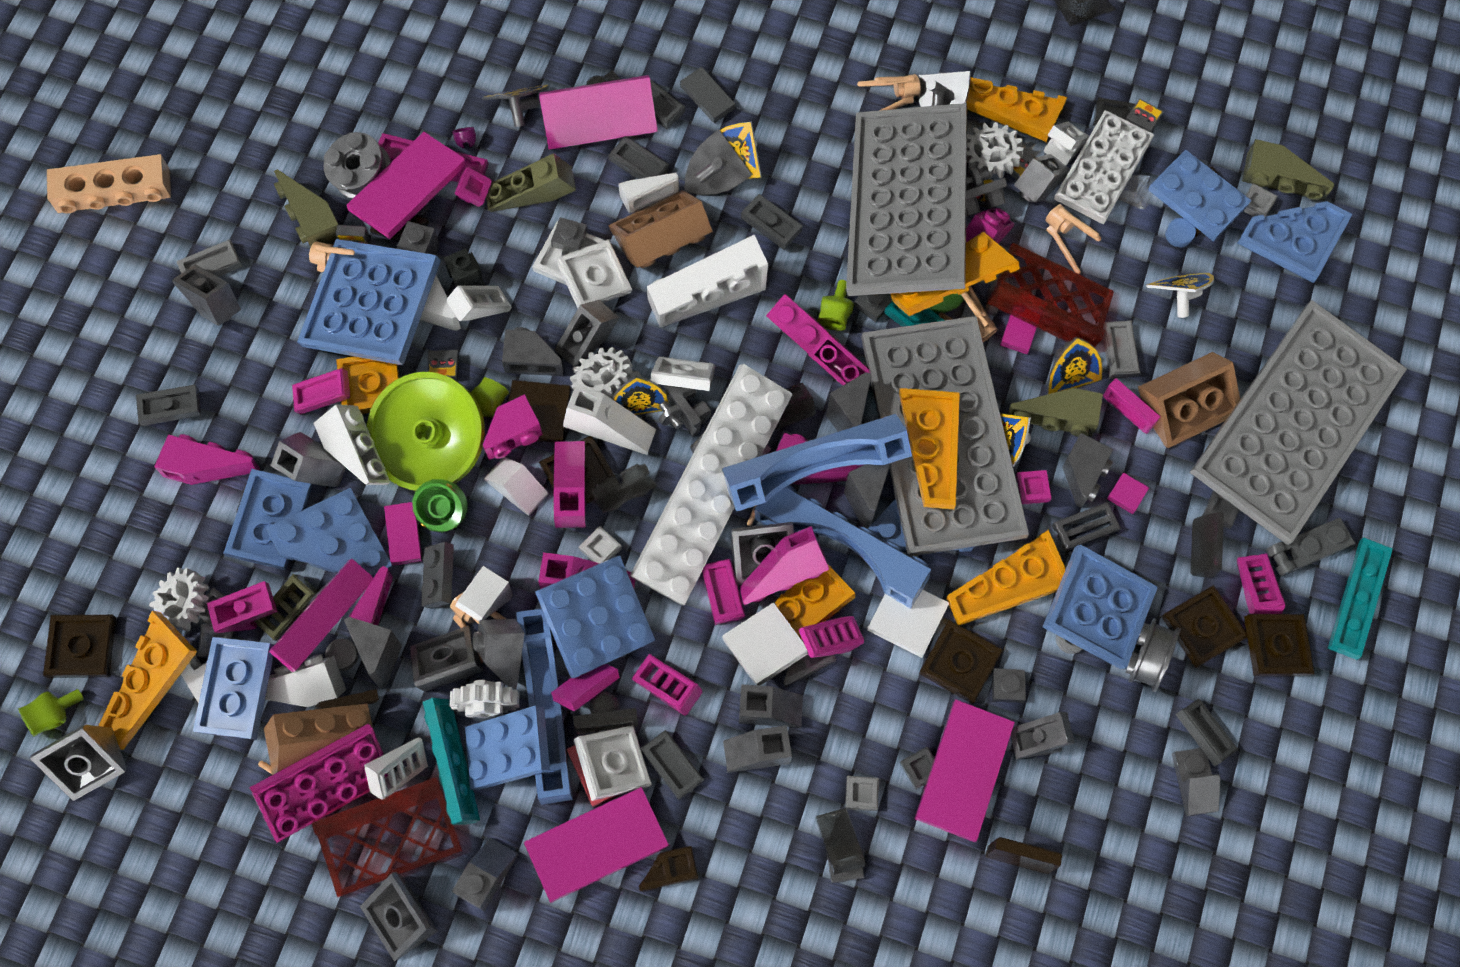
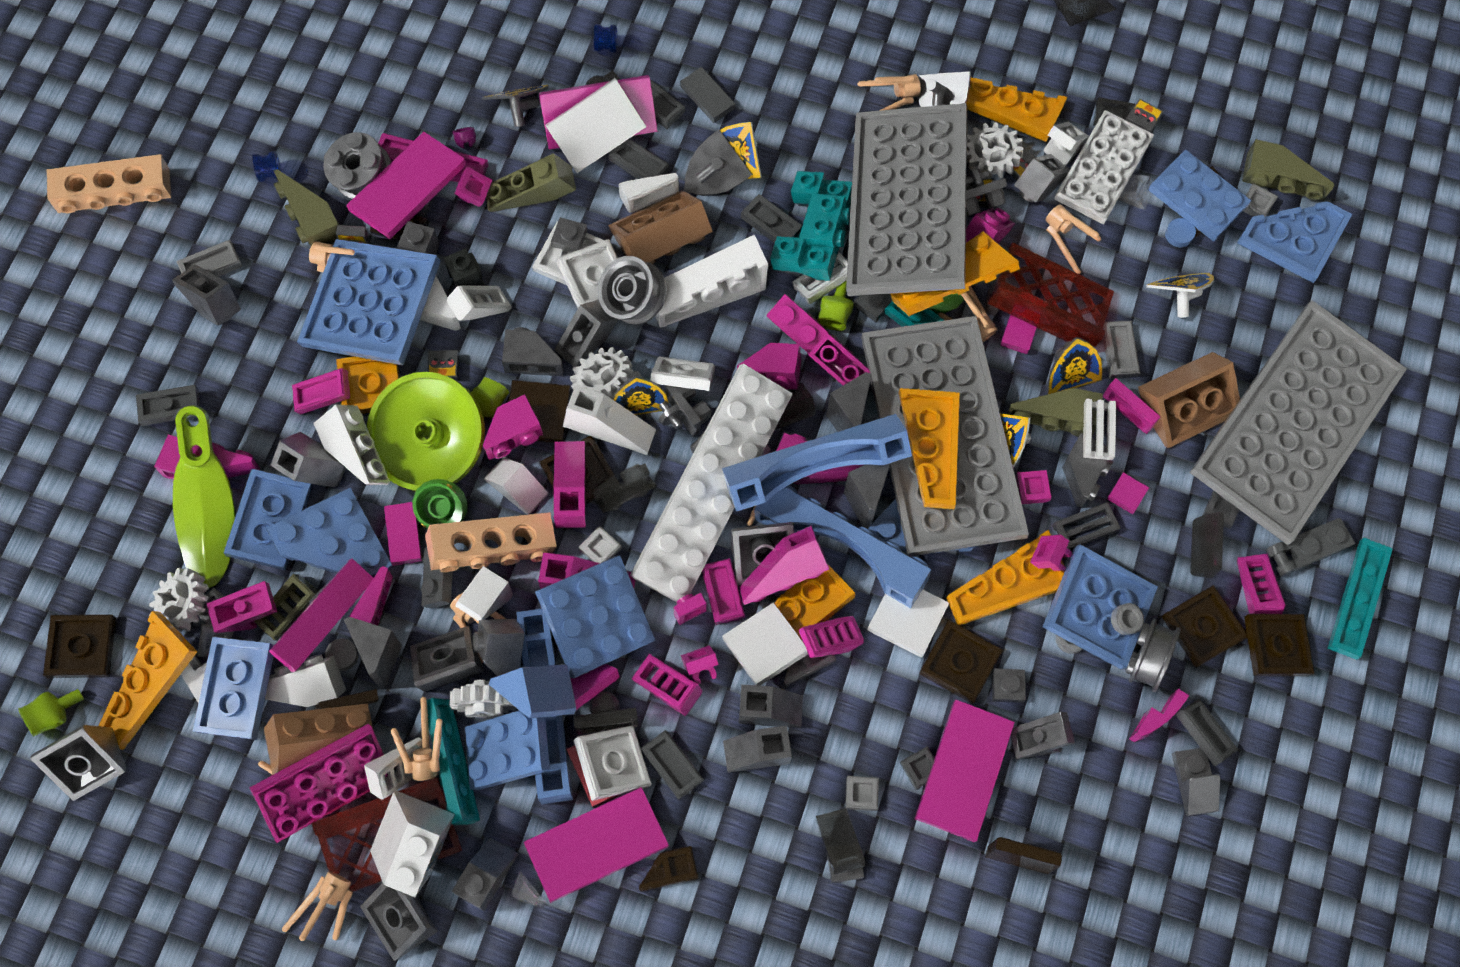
none -> lime plant [173,405,236,588]
none -> clear blue wheel [252,151,282,182]
none -> light nougat plant [282,871,353,941]
none -> white slope [370,790,455,897]
none -> light nougat plant [391,697,443,781]
none -> light nougat brick [425,512,557,573]
none -> medium blue slope [489,664,576,718]
none -> clear slope [511,871,547,909]
none -> white tile [545,78,646,173]
none -> clear blue wheel [594,24,618,53]
none -> flat silver wheel [598,256,666,325]
none -> dark pink plate [673,593,706,625]
none -> dark pink tile [680,645,719,684]
none -> dark pink slope [737,343,802,390]
none -> teal bracket [770,171,852,281]
none -> white tile [792,252,848,305]
none -> dark pink tile [1030,535,1072,571]
none -> white tile [1083,399,1116,460]
none -> light grey tile [1111,603,1144,635]
none -> dark pink slope [1129,689,1189,742]

